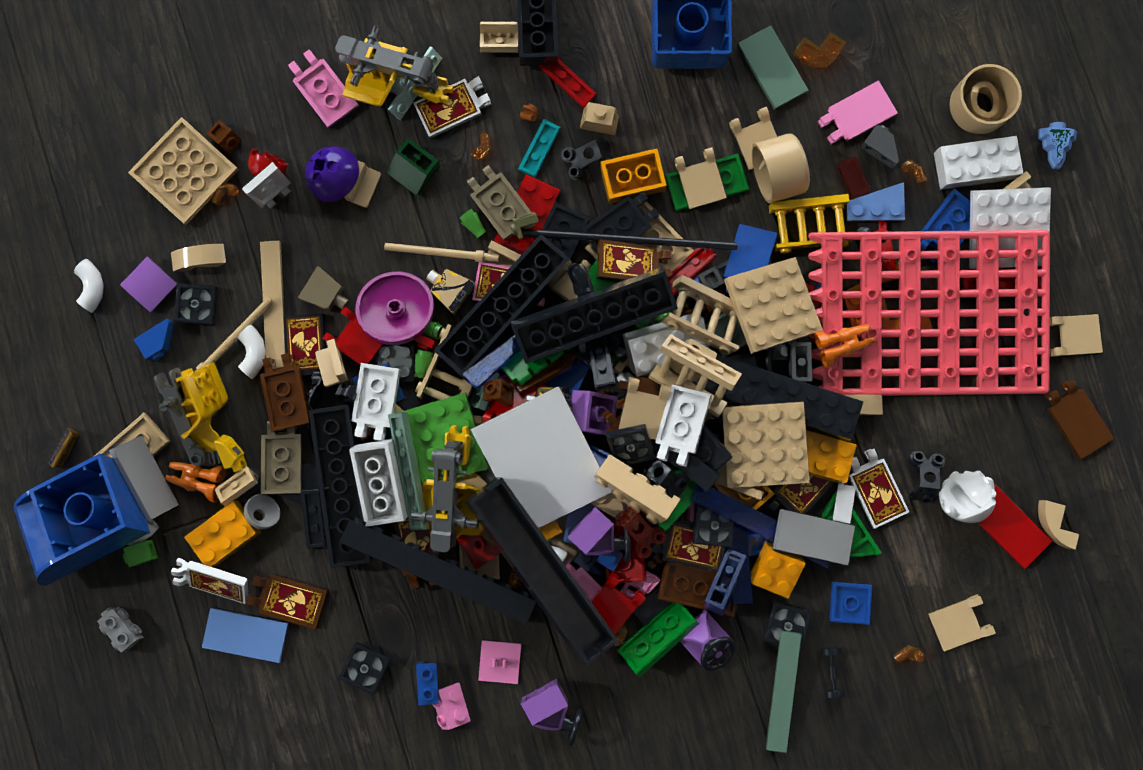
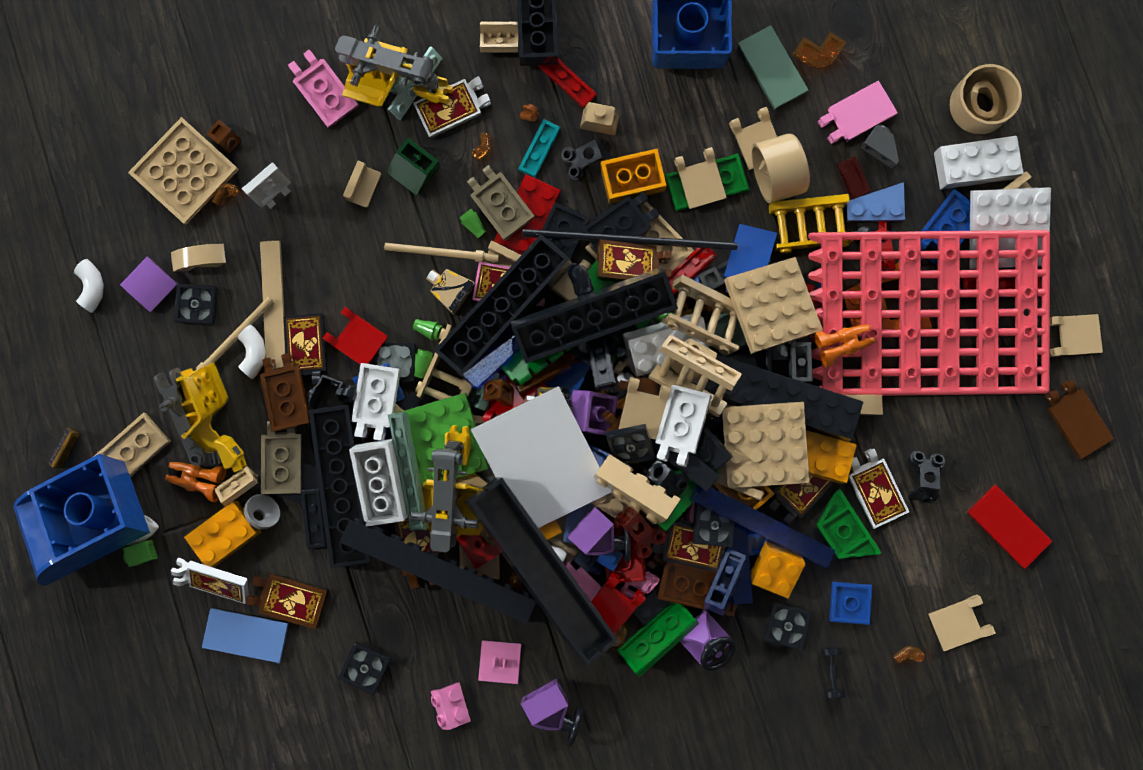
light grey brick [97,607,143,652] -> none
light grey tile [109,436,179,521] -> none
blue slope [133,319,175,361] -> none
red cylinder [248,148,289,176] -> none
dark tan torso [298,266,349,311] -> none
dark purple piece [305,146,359,202] -> none
tan panel [315,339,348,387] -> none
magenta dish [355,272,434,345] -> none
red plate [414,335,437,351] -> none
blue bracket [416,661,439,705] -> none
olive bracket [510,212,539,240] -> none
sand green tile [766,631,801,753] -> none
light grey tile [773,509,855,565] -> none
white sticker [833,484,856,524] -> none
clear orange arm [901,160,927,184] -> none
white piece [939,471,997,523] -> none
medium blue rock [1038,122,1077,170] -> none
tan brick [1038,500,1079,550] -> none

